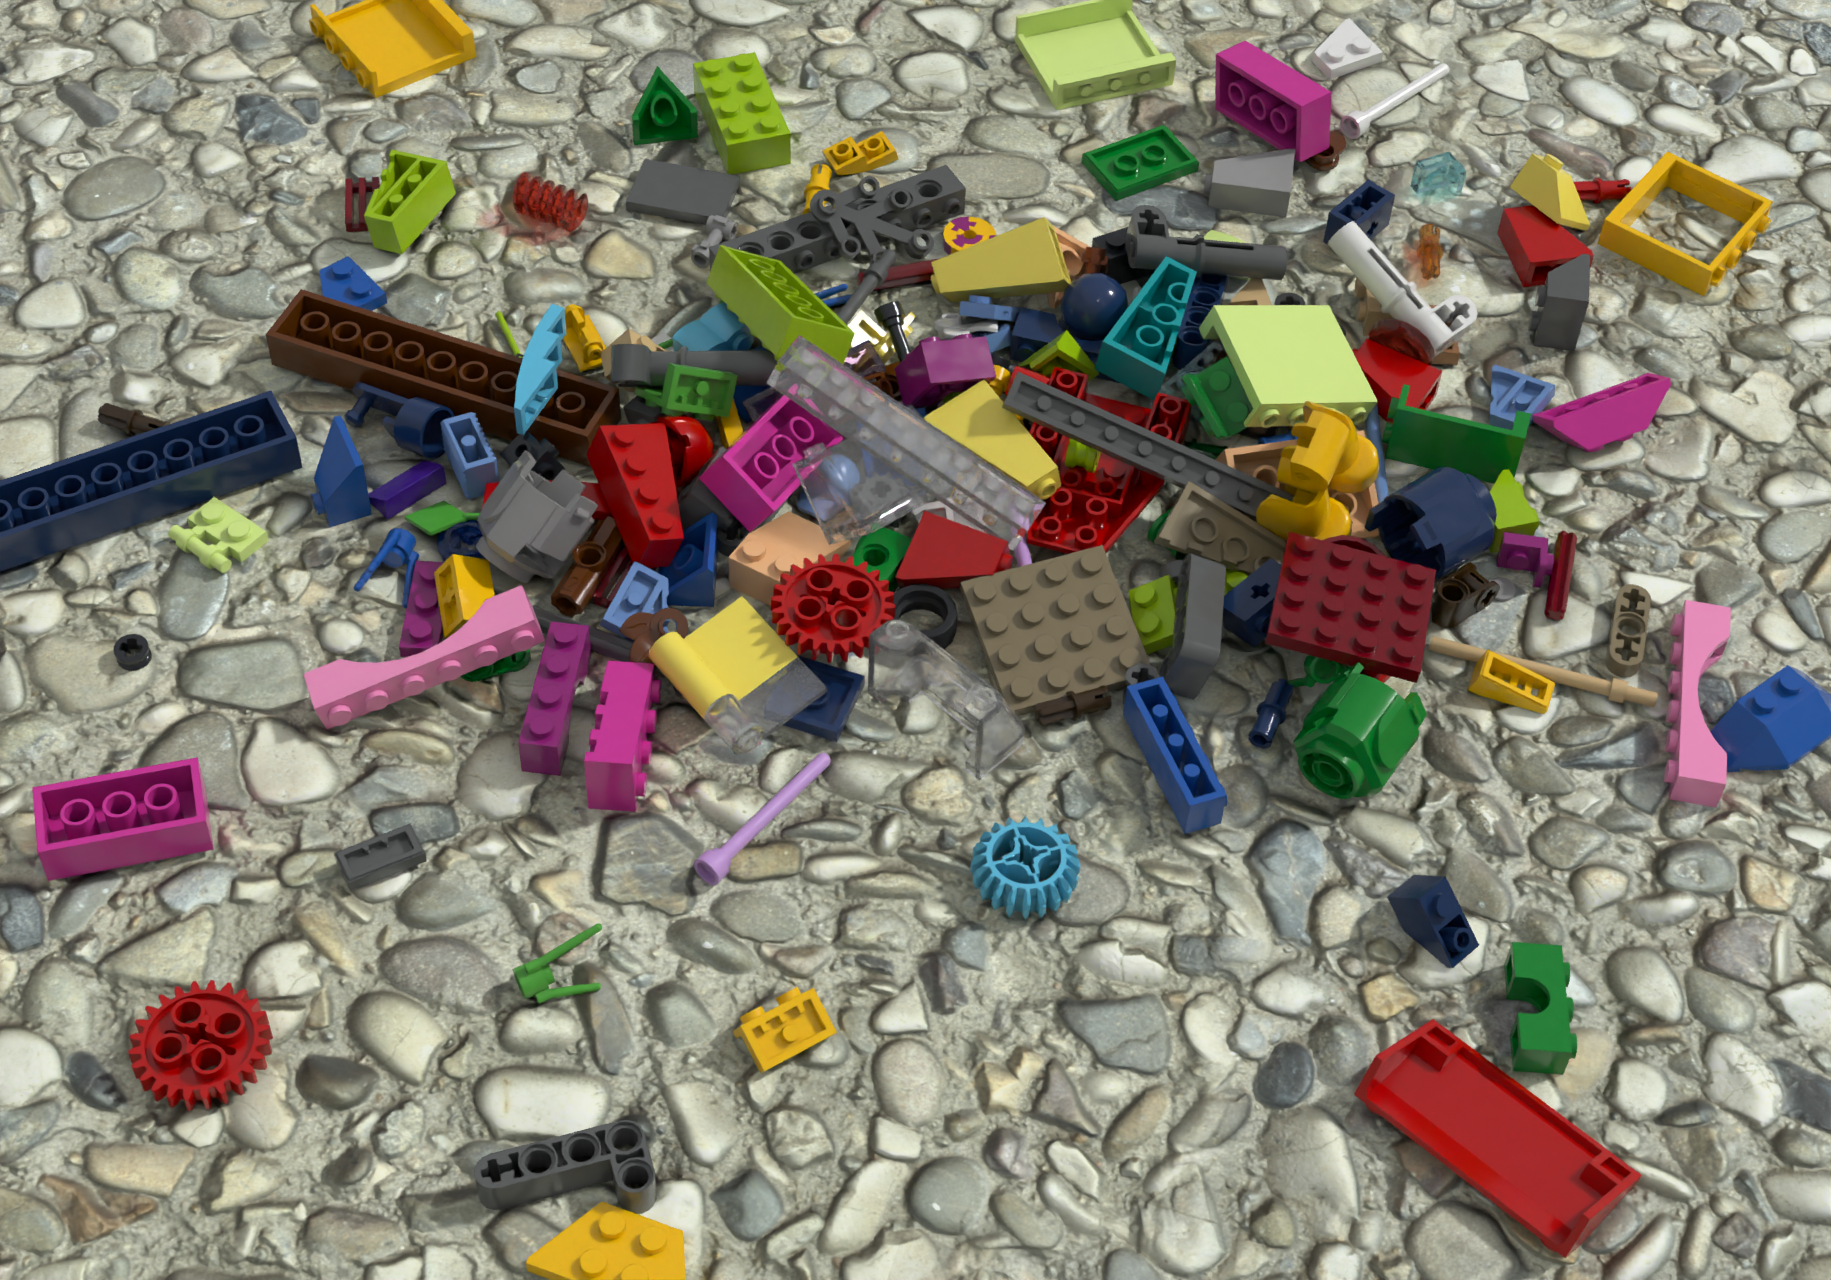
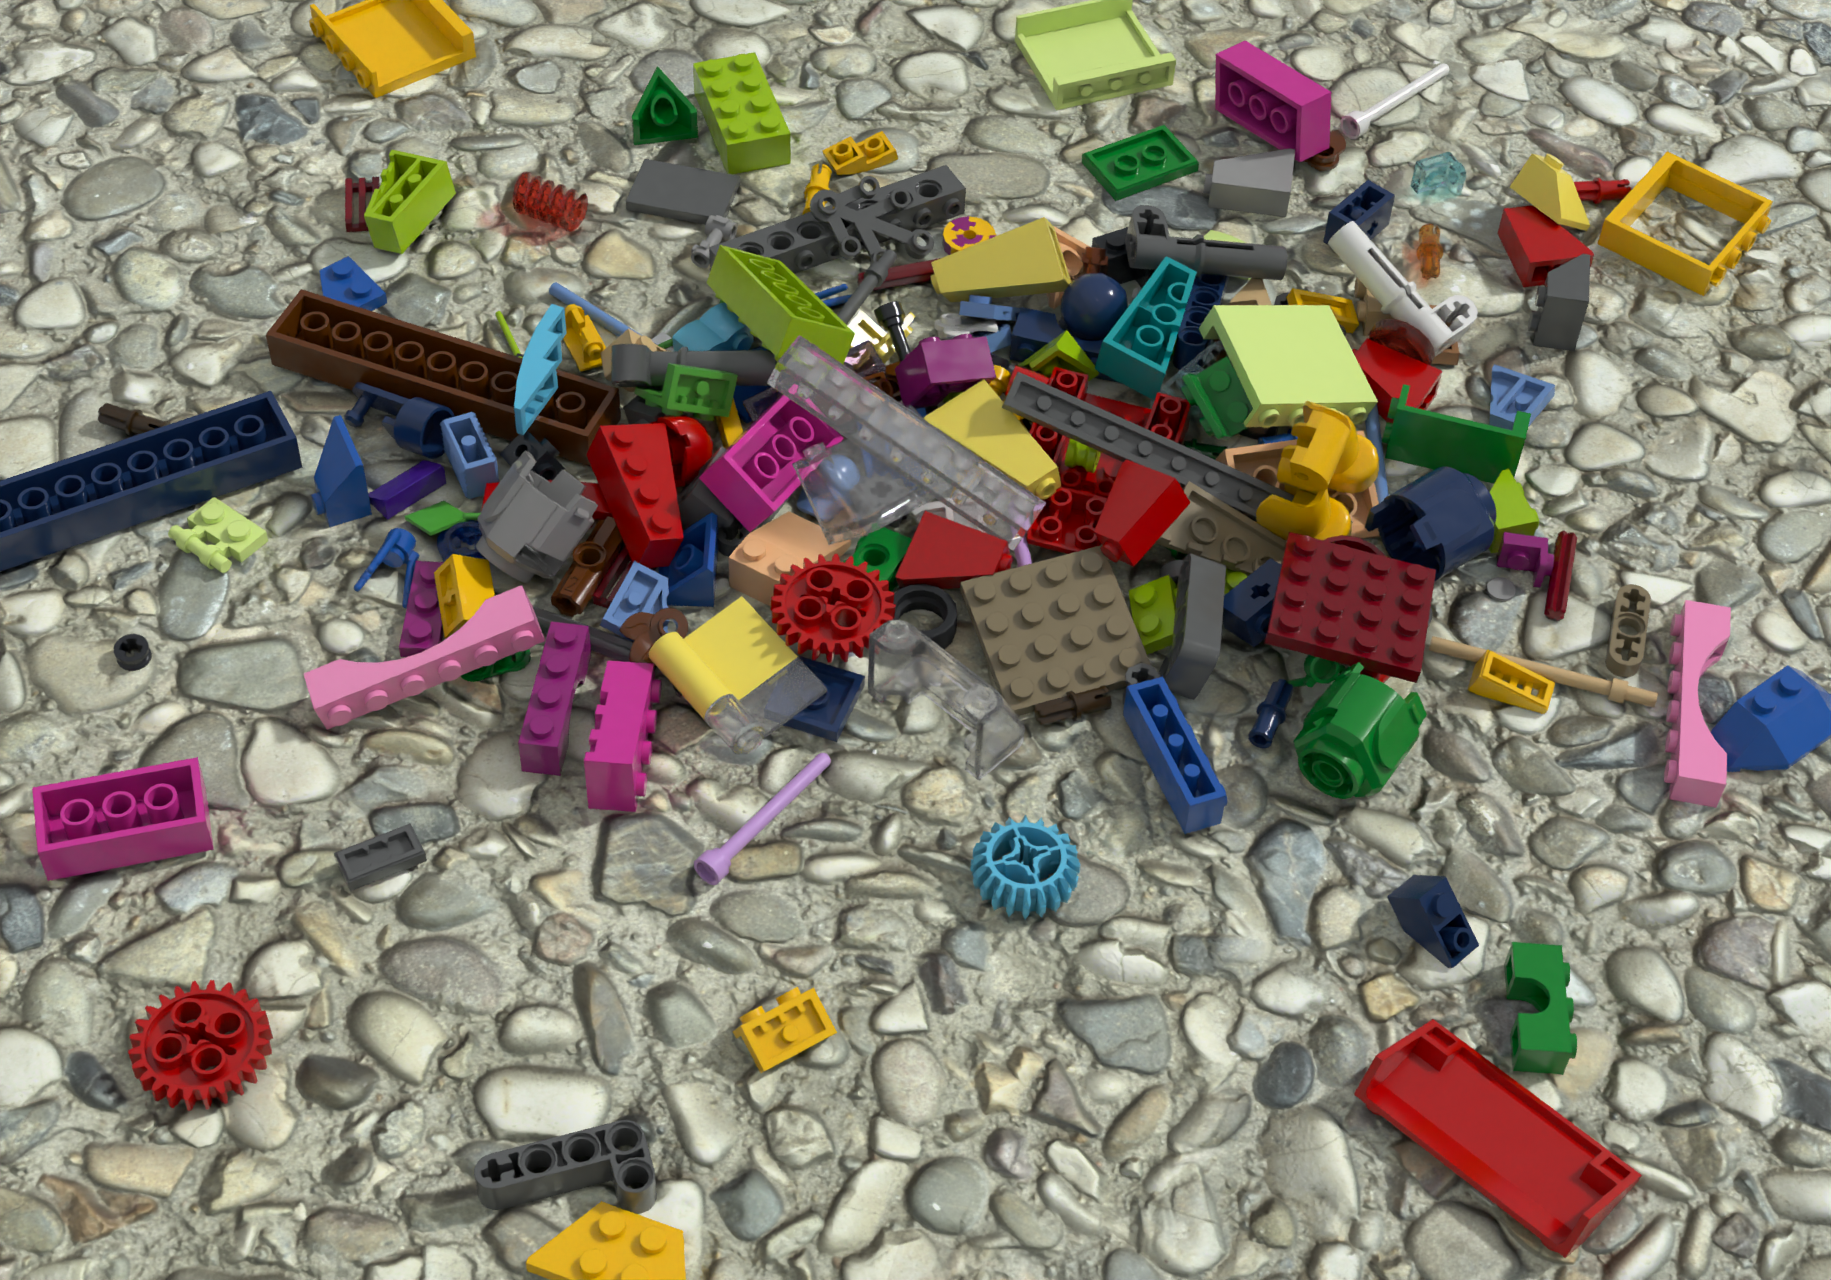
bright green plant [512,924,602,1004] -> none
white wing [1312,18,1383,80] -> none
dark brown piece [1431,562,1500,628] -> none
dark pink wedge [1532,373,1671,452] -> none
none -> medium blue bar [549,282,656,344]
none -> red slope [1094,459,1190,567]
none -> yellow tile [1286,288,1359,334]

